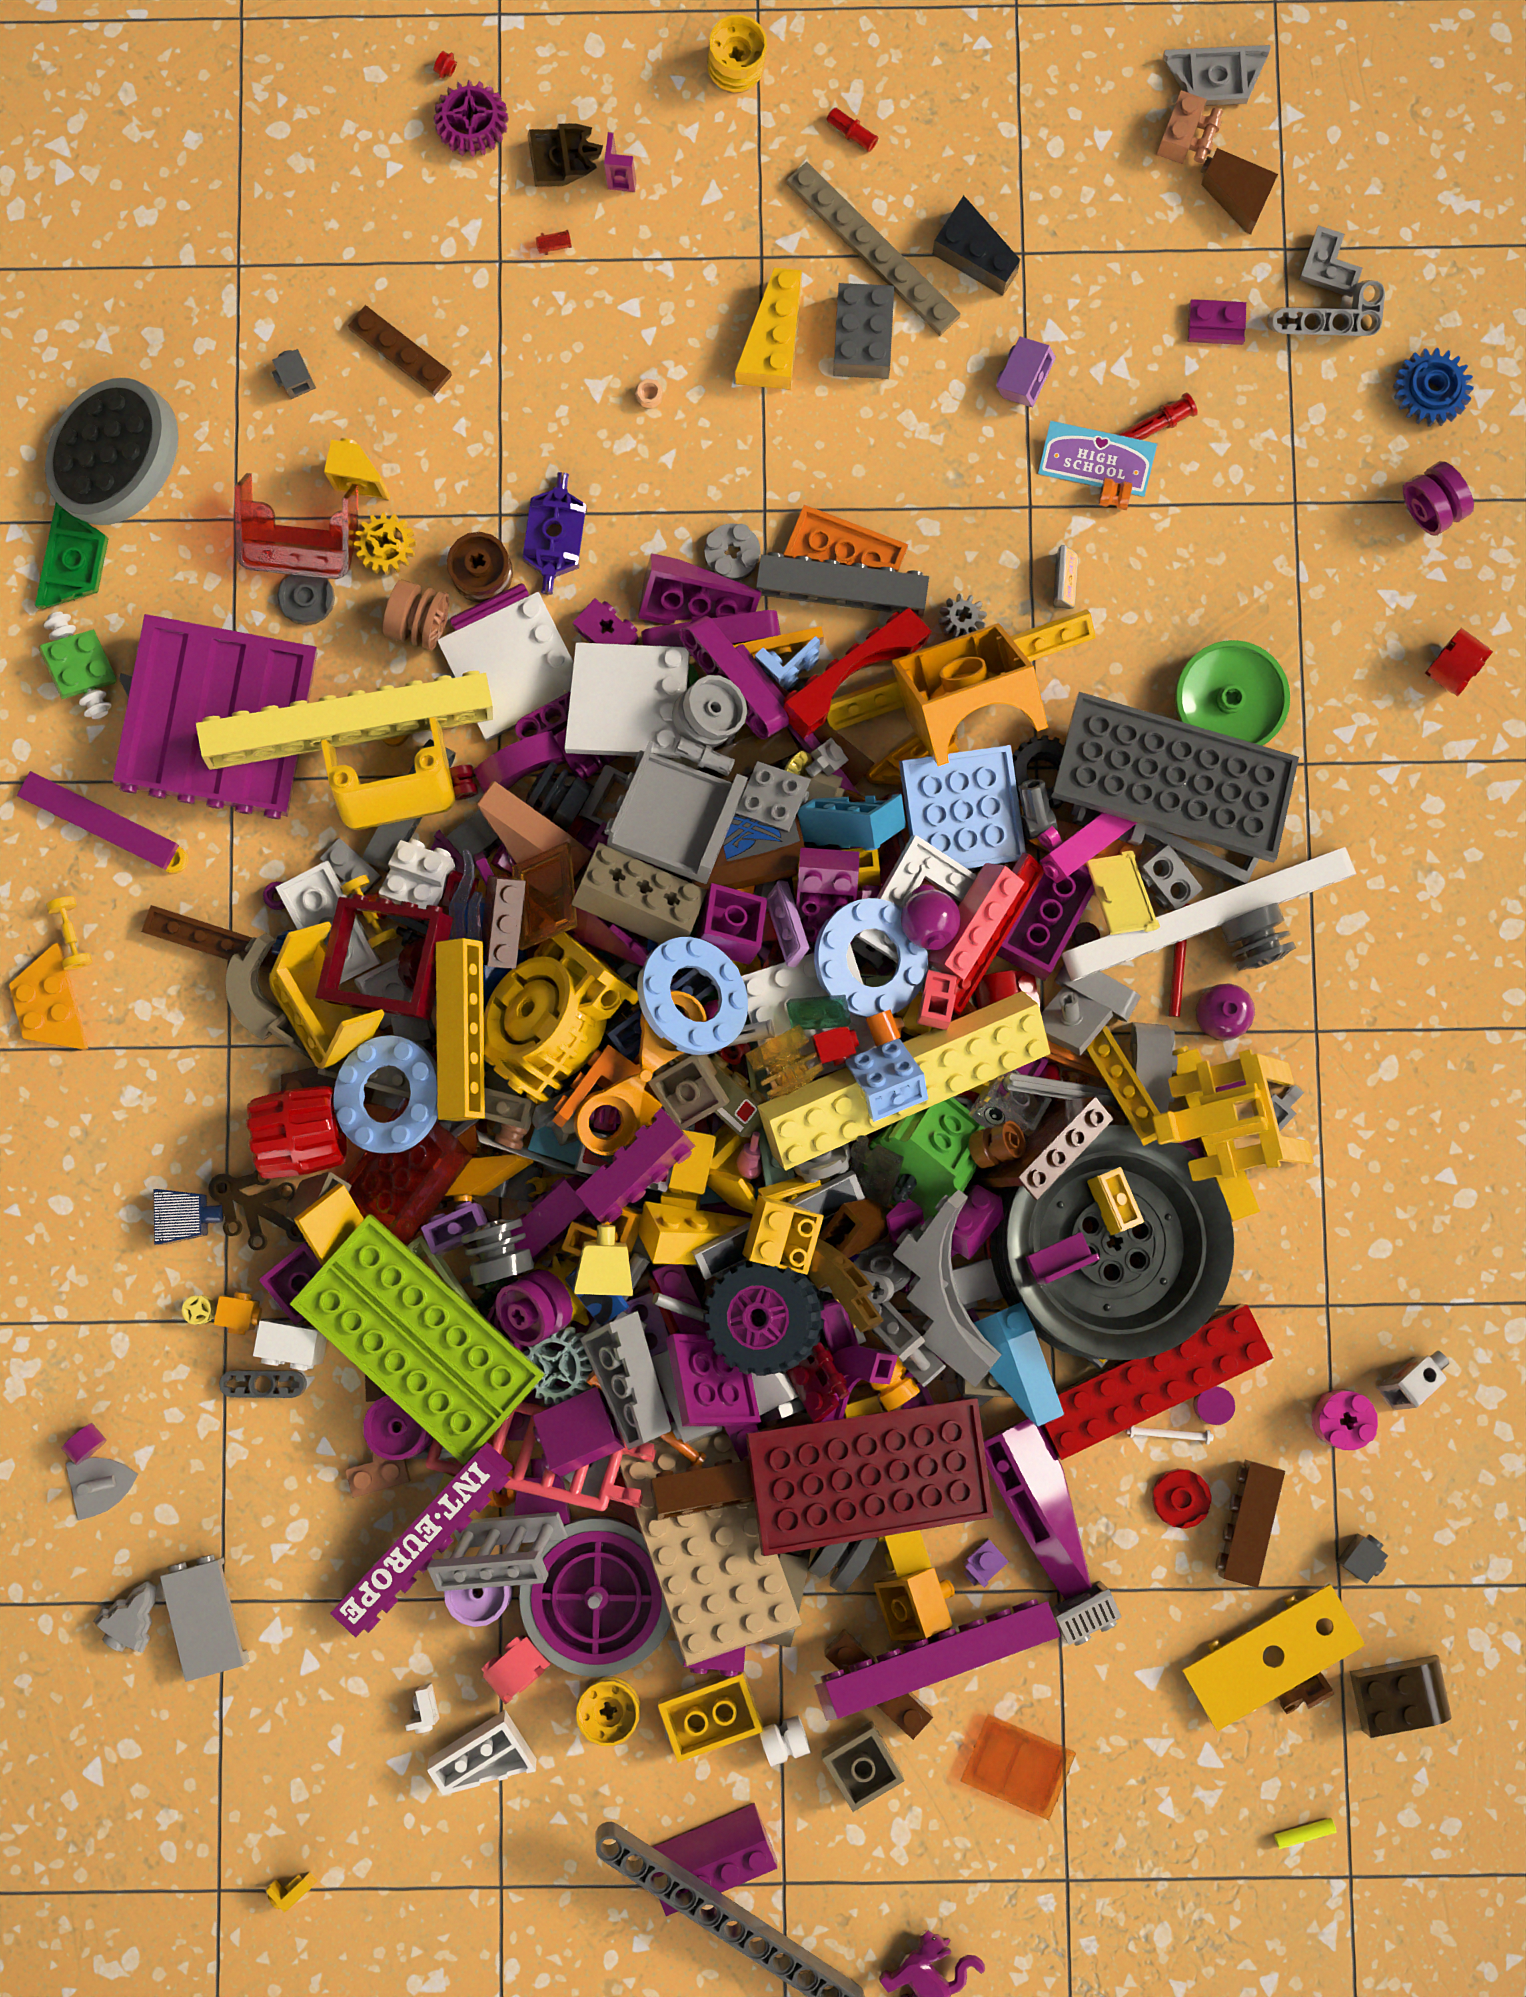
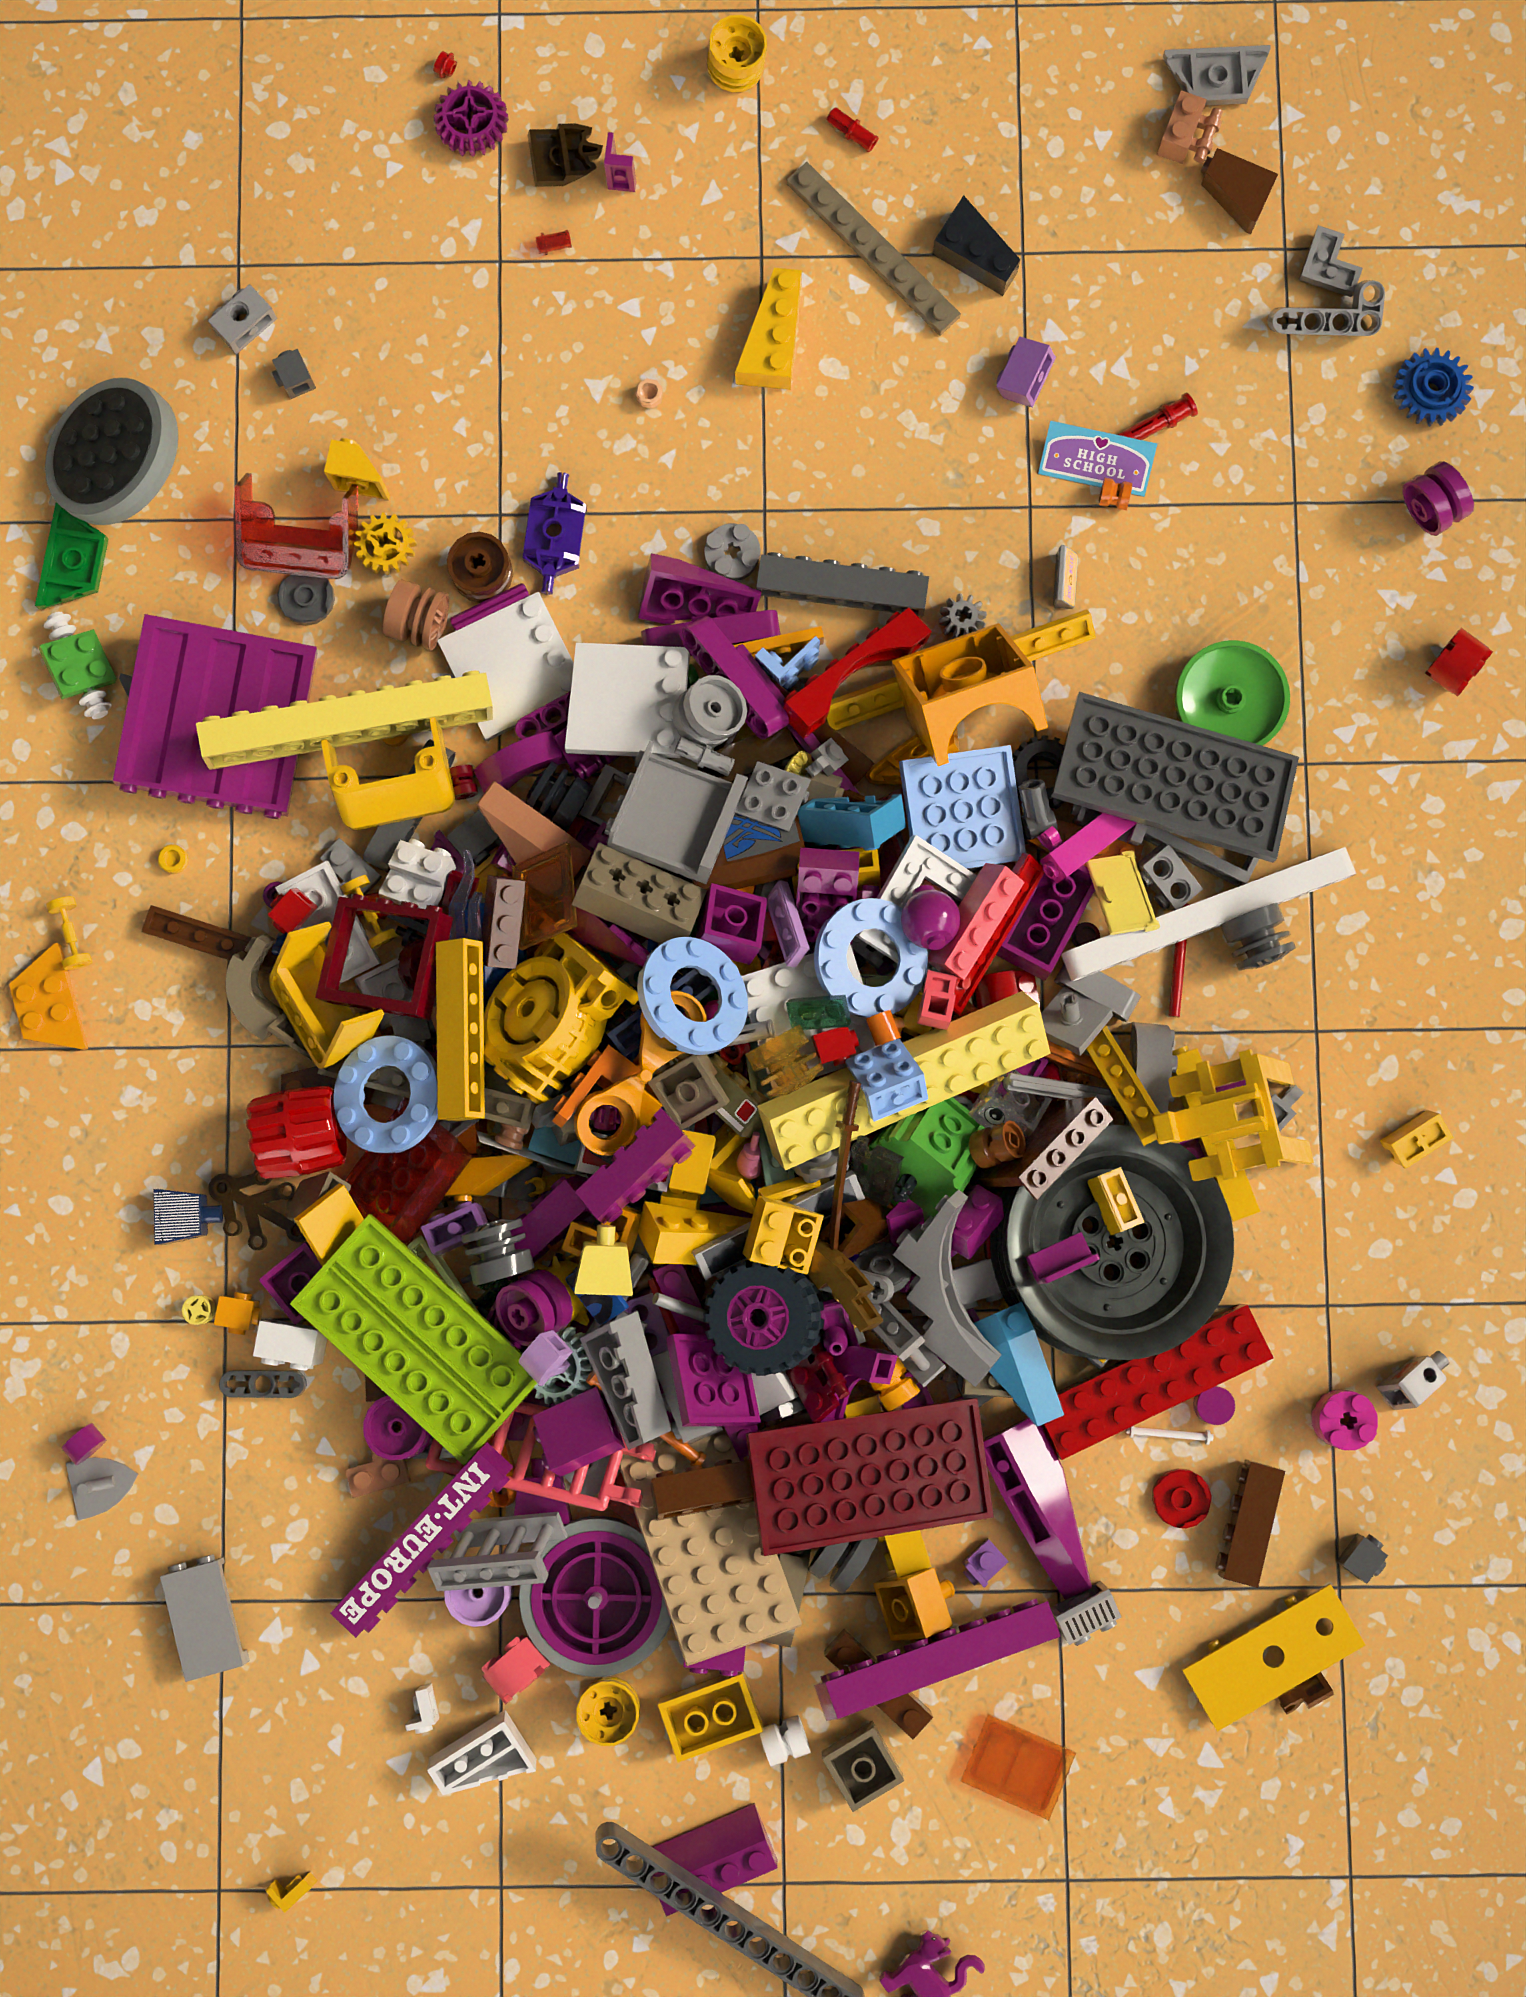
magenta tile [17,771,179,870] -> none
light grey rock [93,1581,157,1653] -> none
reddish brown plate [348,305,452,396] -> none
magenta tile [473,851,495,886] -> none
magenta brick [572,598,639,645] -> none
orange wing [784,505,909,572] -> none
dark grey brick [833,283,894,379] -> none
magenta plate [1188,299,1247,345] -> none
magenta cylinder [1195,983,1255,1041] -> none
neon yellow piece [1274,1818,1337,1849] -> none
dark brown brick [1350,1655,1452,1738] -> none
none -> light grey brick [208,284,277,354]
none -> red brick [268,888,318,934]
none -> lavender brick [519,1330,573,1386]
none -> magenta hose [823,1326,848,1356]
none -> reddish brown sword [829,1080,862,1250]
none -> yellow hinge [1379,1110,1454,1169]

